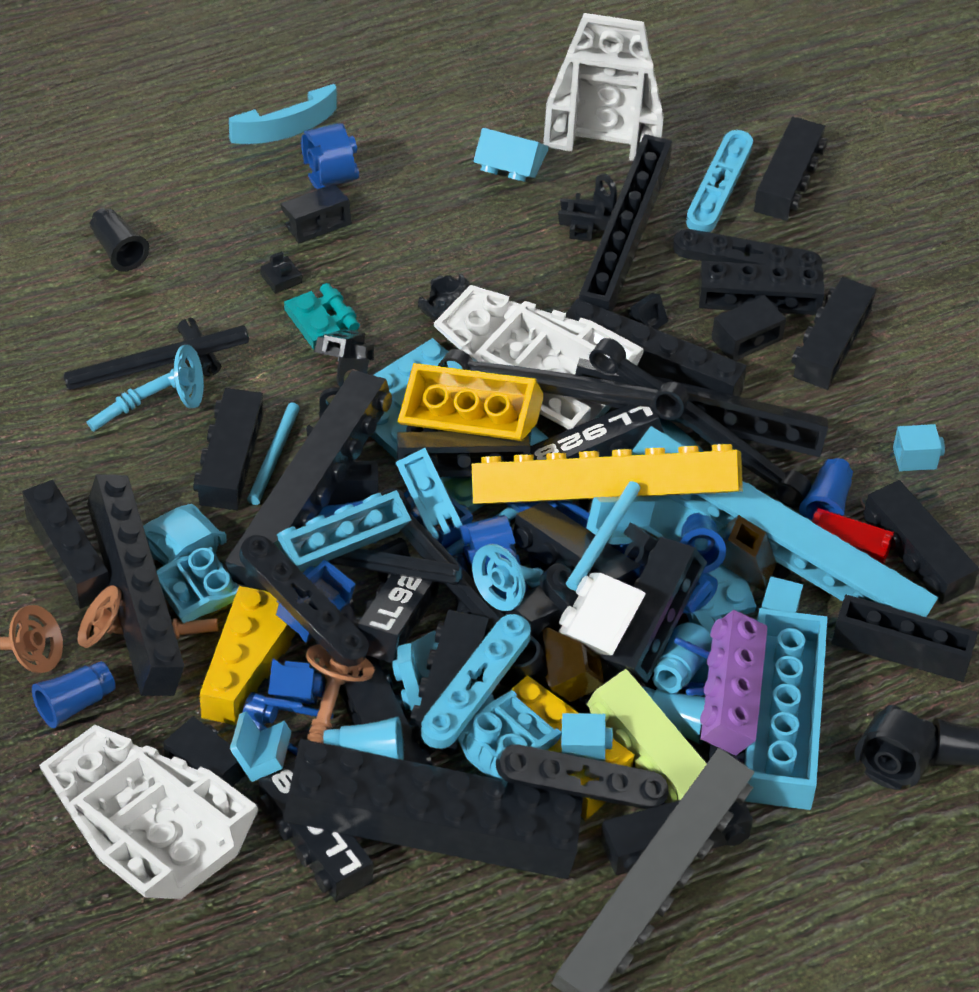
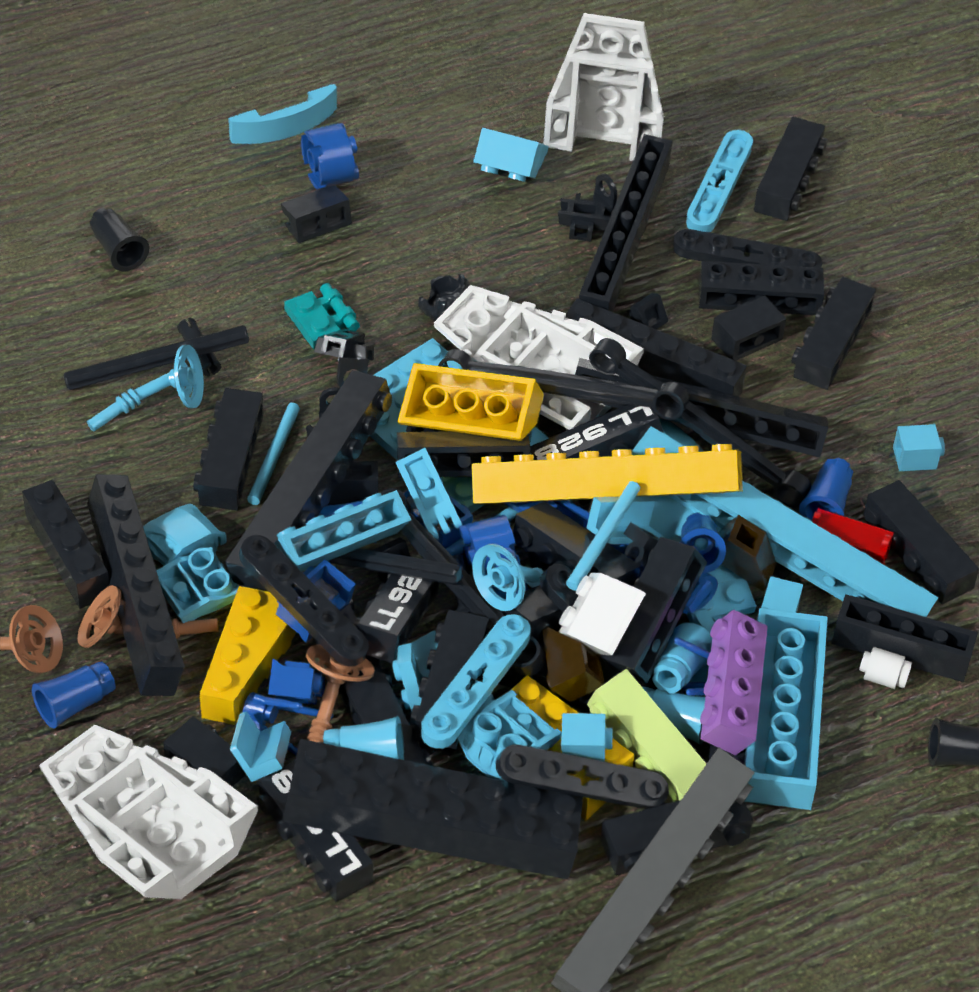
black tile [260,251,302,294] -> none
black brick [855,705,937,790] -> none
none -> white brick [859,647,912,689]

